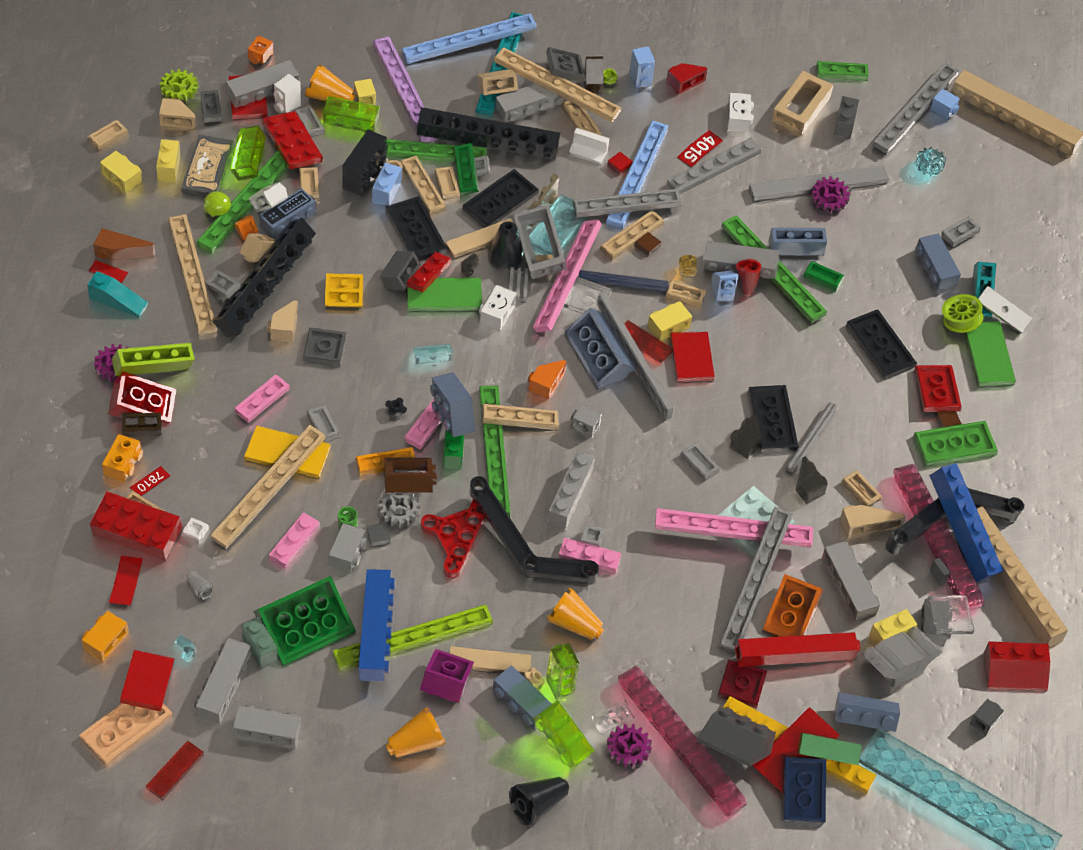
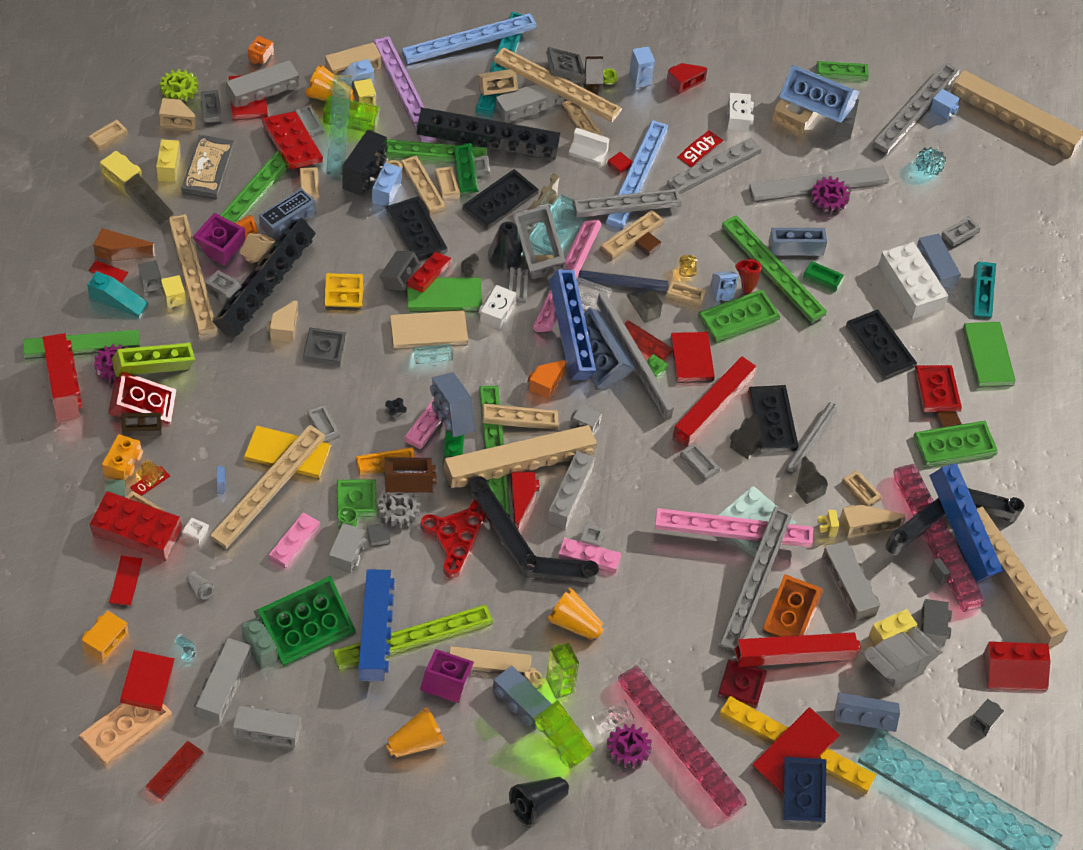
lime hair [203,191,231,217] -> none
clear neon green brick [230,125,266,181] -> none
bright pink plate [235,375,290,423] -> none
white brick [249,182,288,213] -> none
white brick [273,74,301,114] -> none
tan tile [446,218,512,259] -> none
light yellow brick [647,301,692,342] -> none
dark grey slope [697,707,776,767] -> none
light grey brick [703,241,780,279] -> none
green tile [797,733,862,765] -> none
clear tile [927,596,975,635] -> none
lime wheel [942,294,983,333] -> none
white tile [978,286,1032,334] -> none
none -> bright green tile [23,330,140,358]
none -> red brick [42,333,83,421]
none -> sand green tile [105,480,126,497]
none -> clear smoke slope [124,173,174,225]
none -> clear yellow tile [136,460,165,487]
none -> dark grey brick [138,260,162,292]
none -> light yellow brick [161,275,186,307]
none -> magenta slope [193,213,245,266]
none -> medium blue tile [217,466,225,493]
none -> tan brick [325,42,381,77]
none -> clear light blue tile [326,75,352,175]
none -> bright green tile [337,479,377,516]
none -> light blue slope [338,59,374,90]
none -> tan tile [390,311,468,349]
none -> tan brick [443,425,597,488]
none -> red slope [511,472,540,531]
none -> blue brick [549,269,596,380]
none -> clear smoke slope [627,288,663,323]
none -> bright green tile [646,354,668,379]
none -> red brick [673,356,757,447]
none -> bright green tile [698,289,780,343]
none -> light blue slope [779,65,860,123]
none -> light yellow tile [817,510,839,537]
none -> white brick [878,242,948,319]

